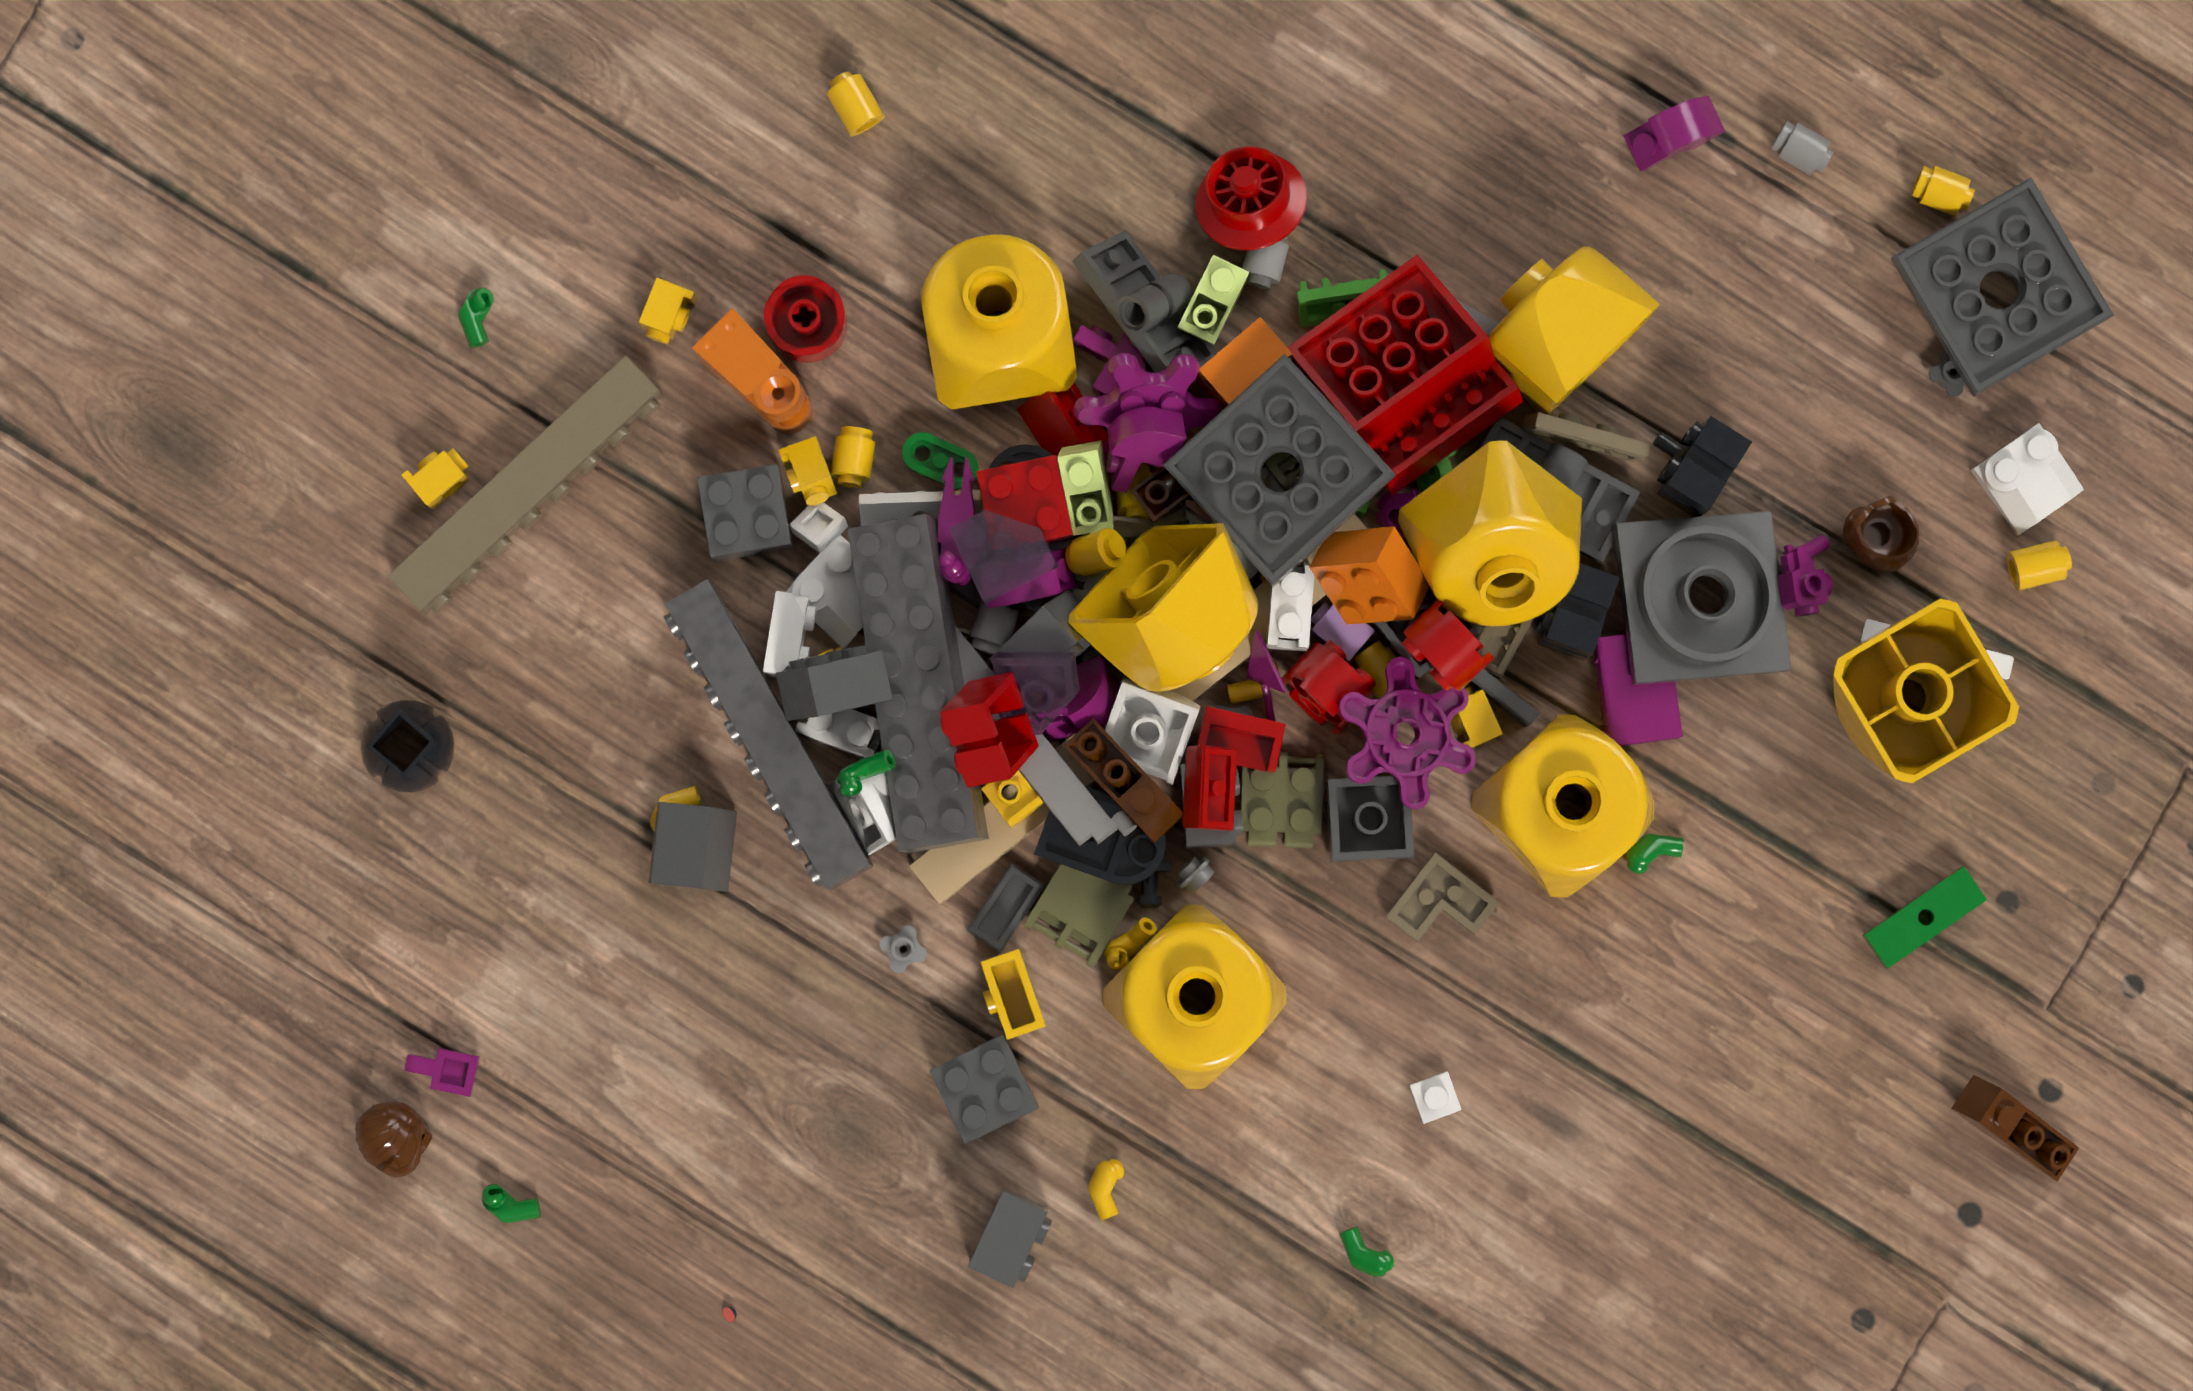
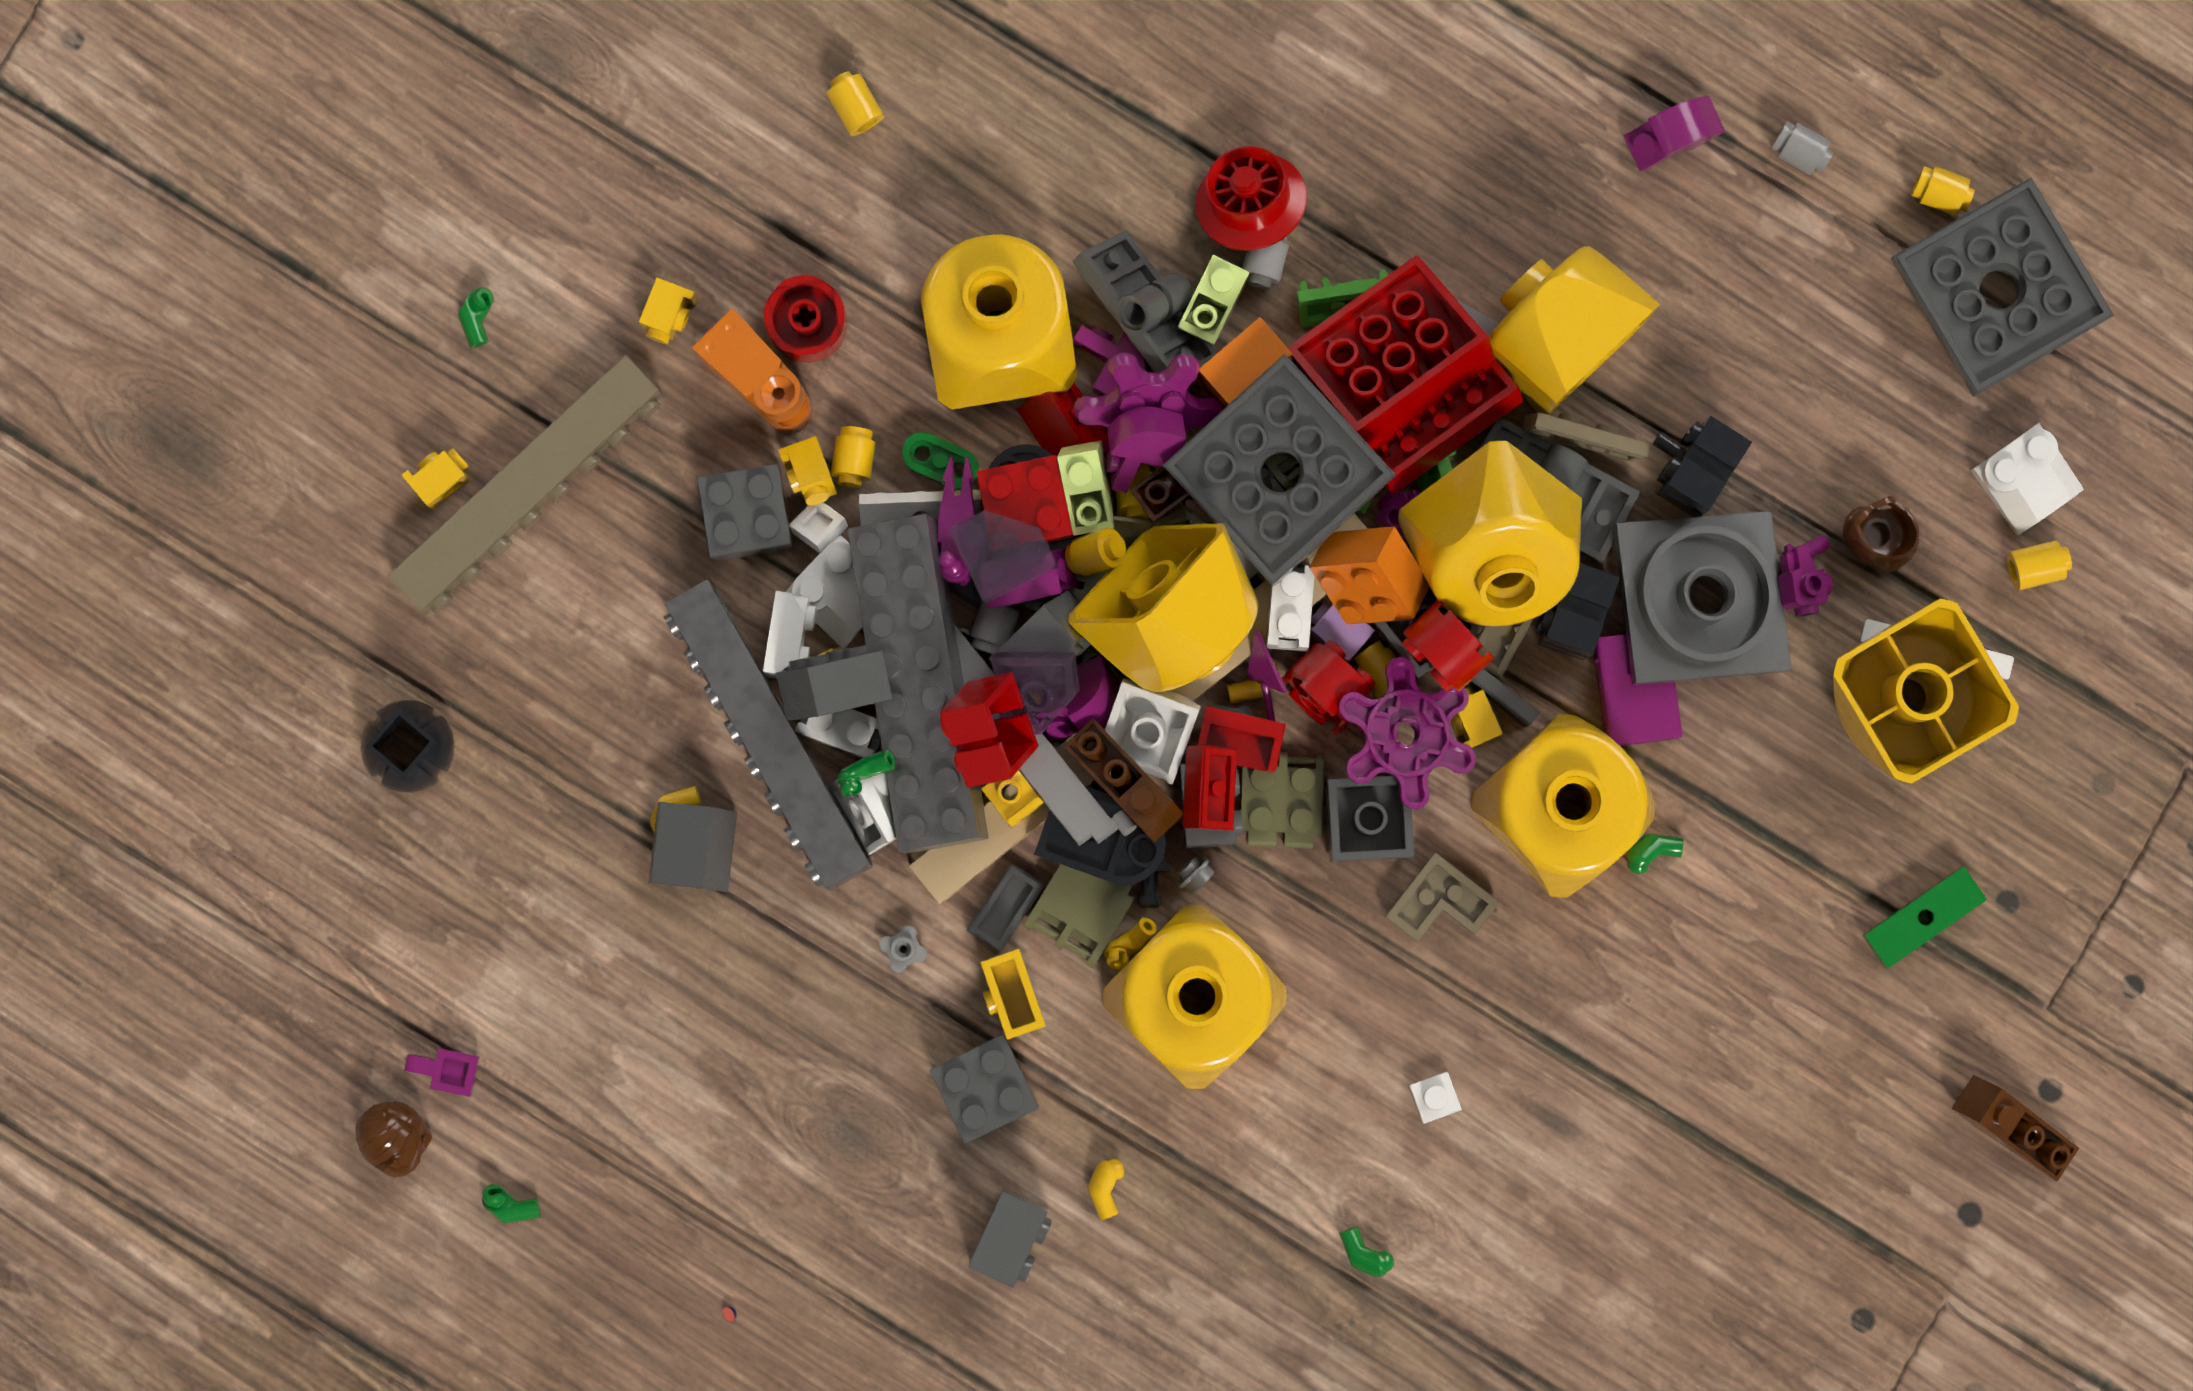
dark grey plate [1928,351,1965,397] -> none

